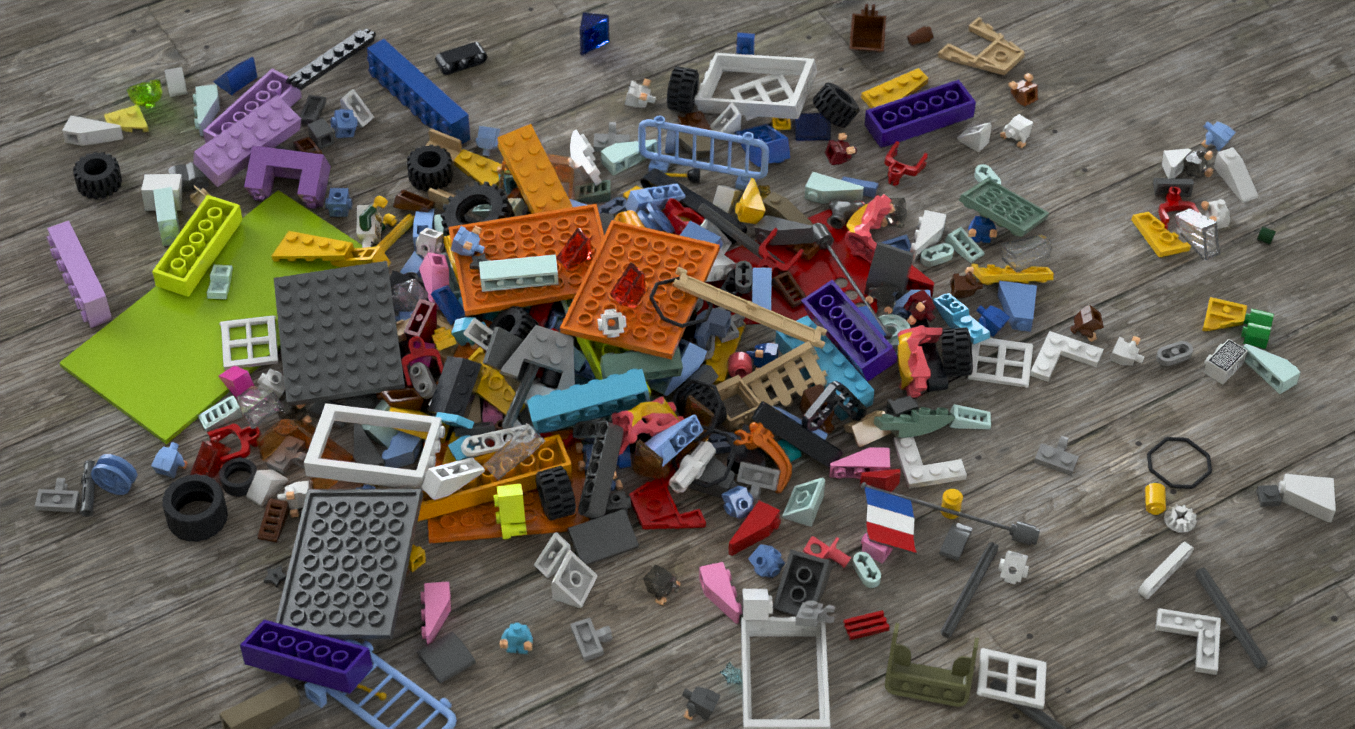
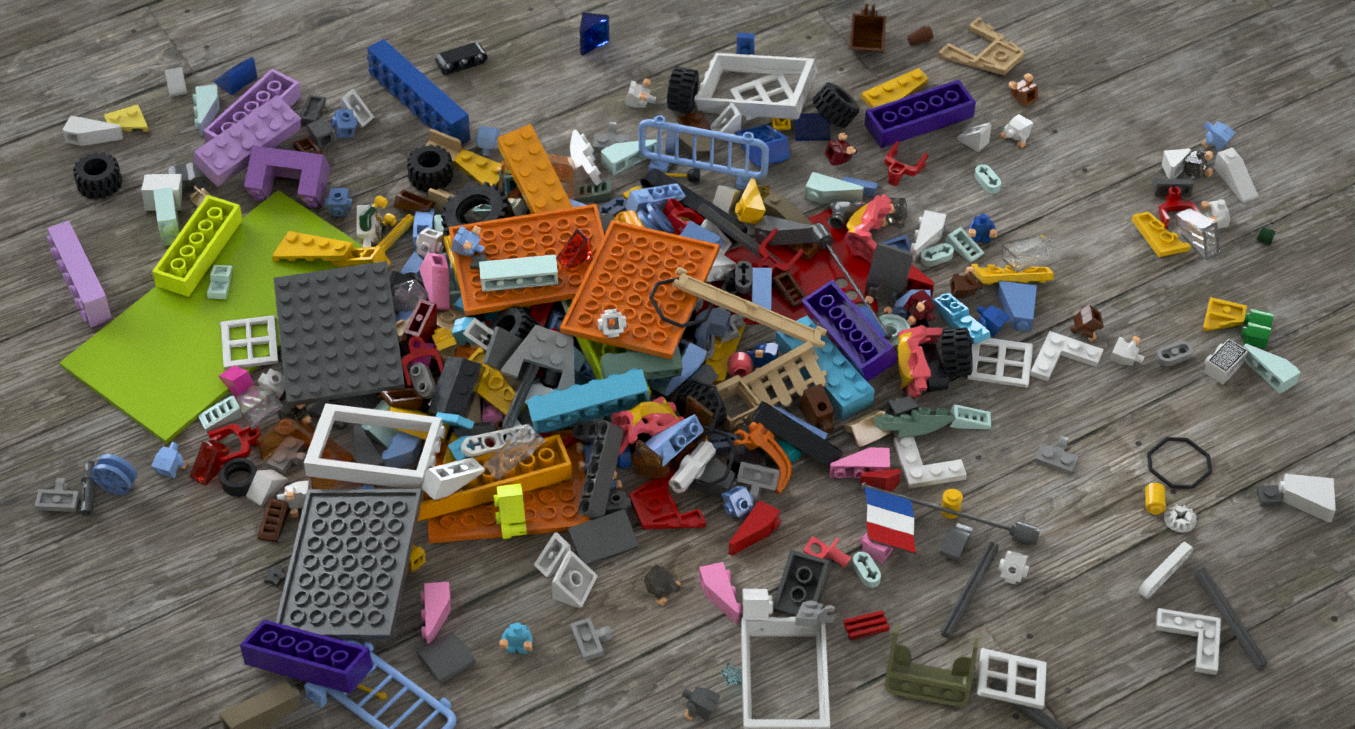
clear neon green cylinder [126,79,163,109] -> none
black tyre [162,474,228,542] -> none
black hinge [286,28,376,90] -> none
blue tile [431,285,466,325] -> none
black tyre [536,466,576,521] -> none
clear red slope [610,263,645,309] -> none
medium blue brick [748,544,786,578] -> none
light aqua slope [782,477,825,527] -> none
black beam [802,381,867,431] -> none
sand green plate [959,177,1049,237] -> none

